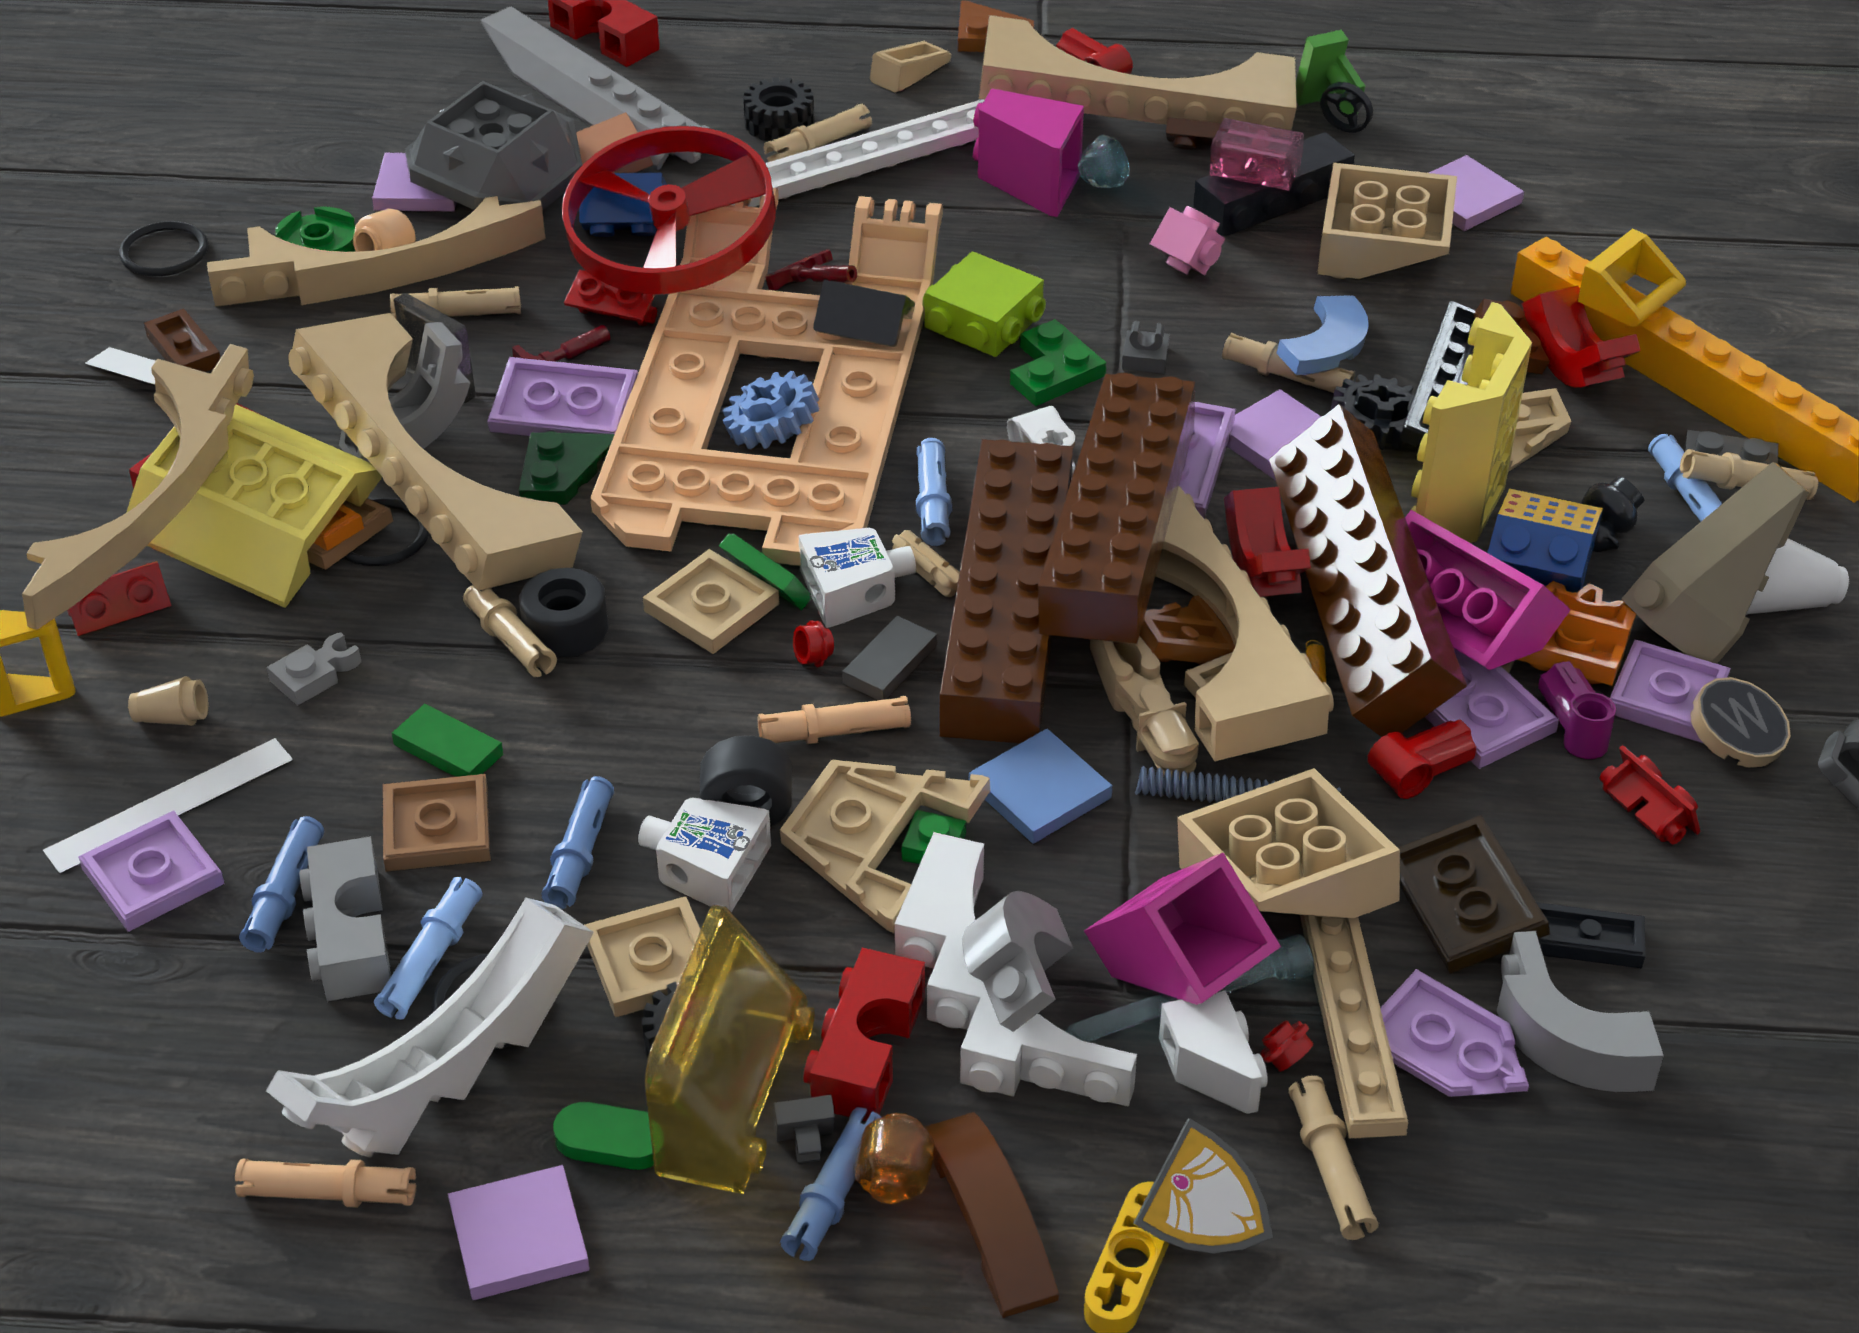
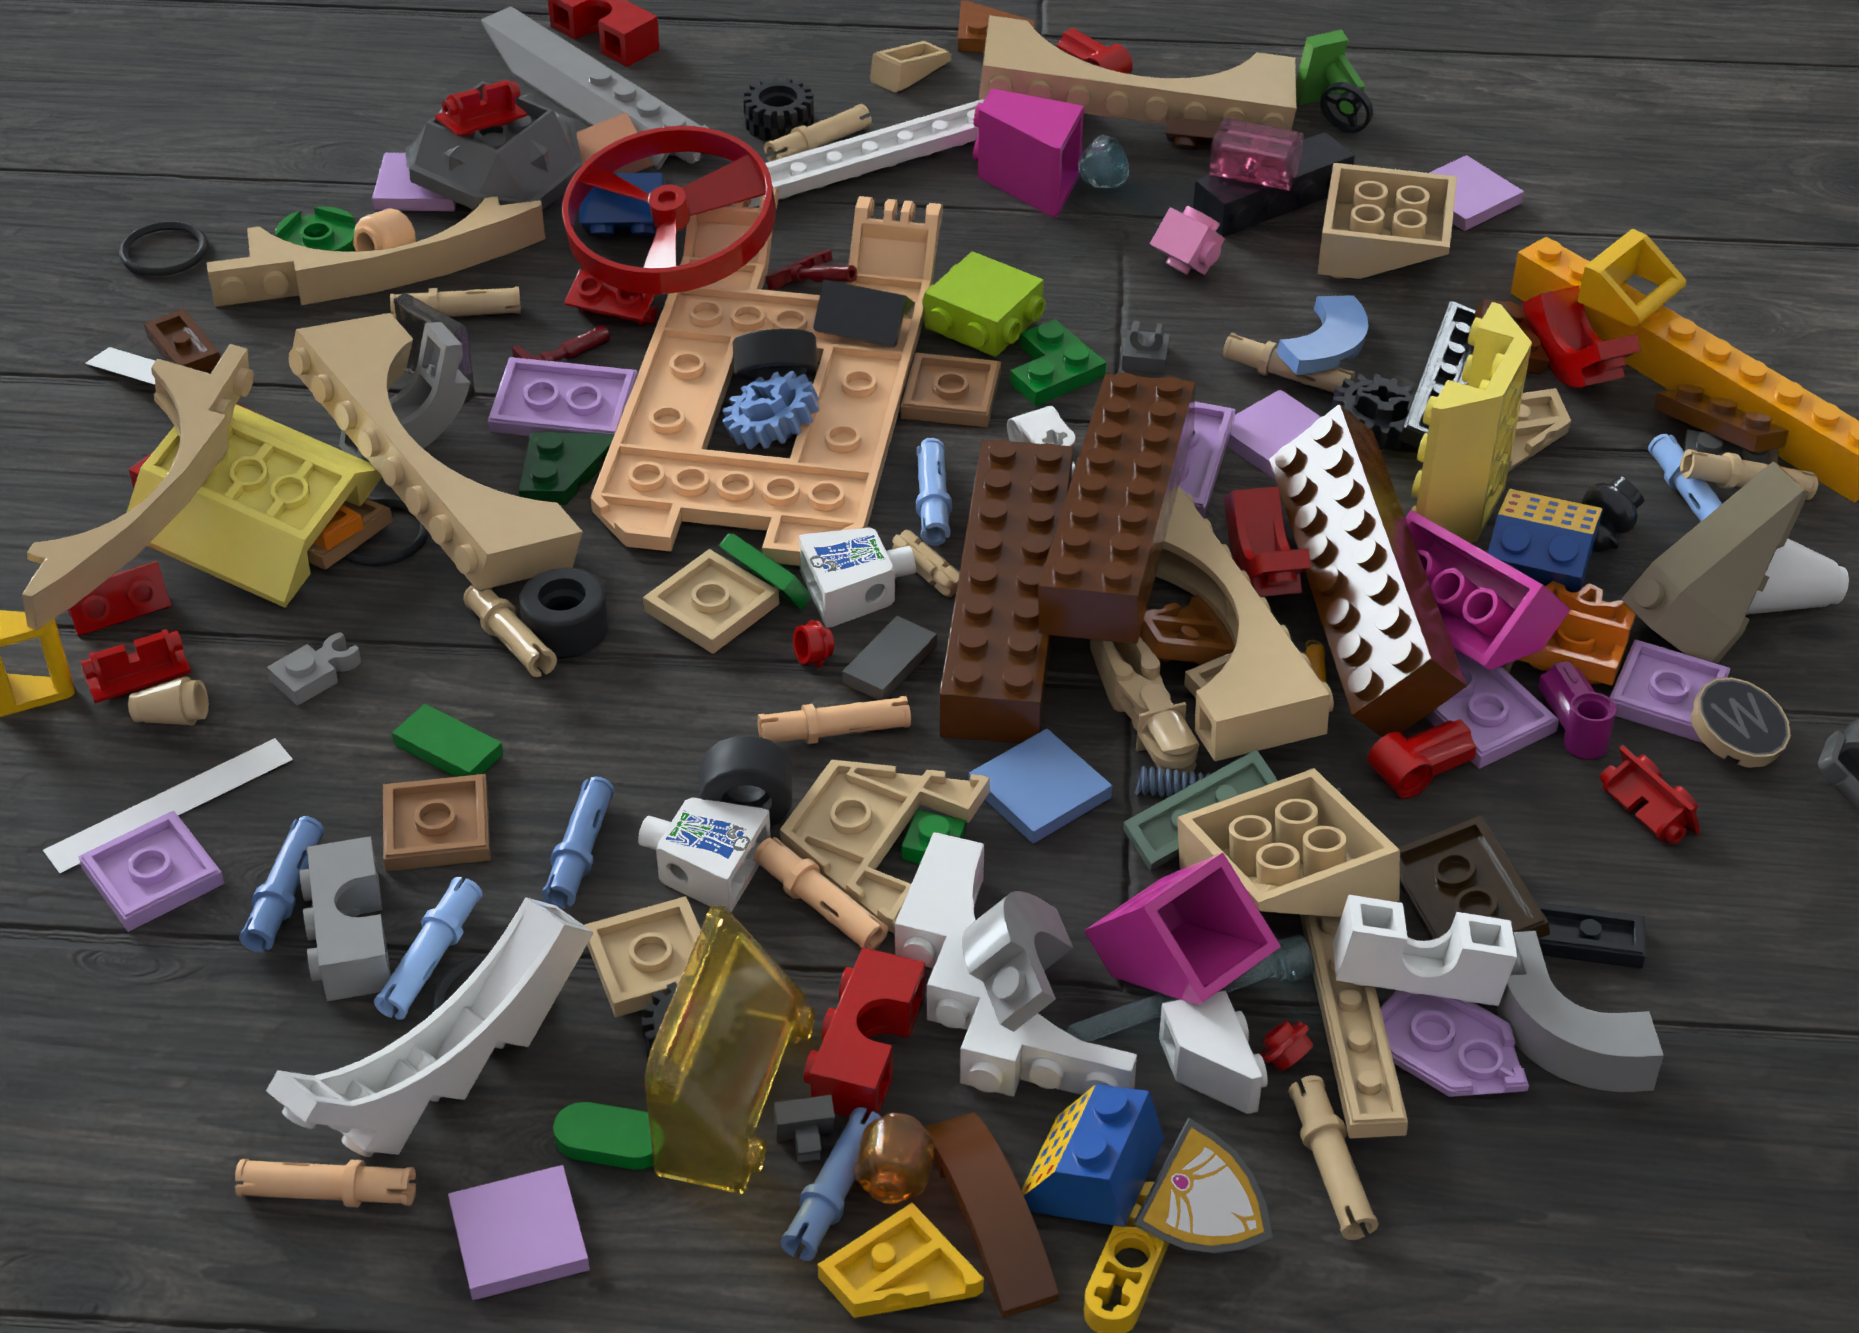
none -> red hinge [80,629,192,704]
none -> red hinge [435,80,527,136]
none -> black tyre [732,329,818,381]
none -> light nougat pin [754,837,888,950]
none -> yellow wing [818,1203,984,1318]
none -> medium nougat tile [901,353,1001,428]
none -> blue slope [1021,1084,1164,1227]
none -> sand green plate [1123,749,1278,871]
none -> white arch [1332,895,1517,1006]
none -> reddish brown plate [1654,384,1789,452]

